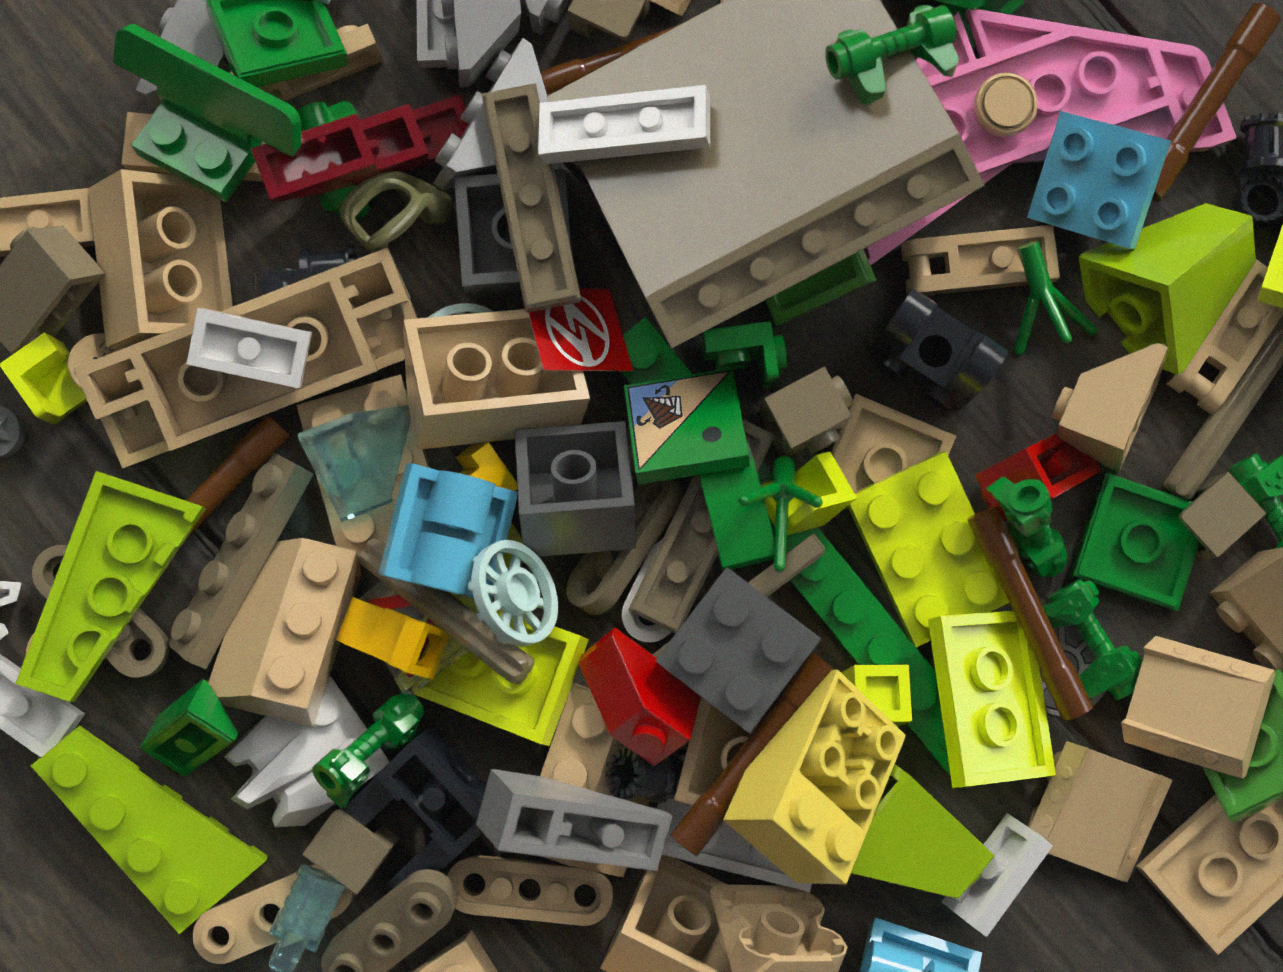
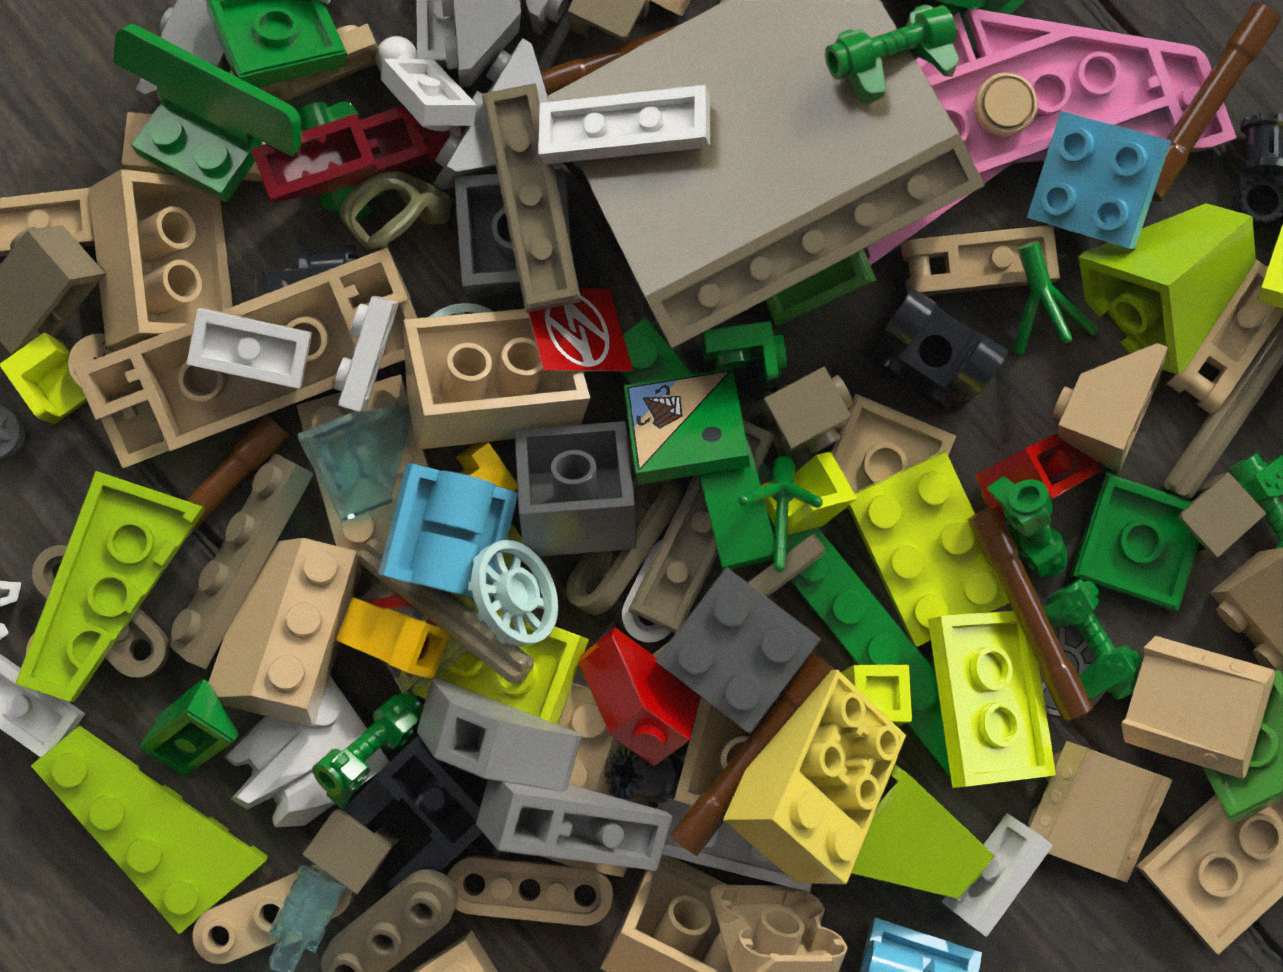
none -> white plate [334,296,399,412]
none -> white plate [375,36,477,131]
none -> light grey slope [417,678,582,791]

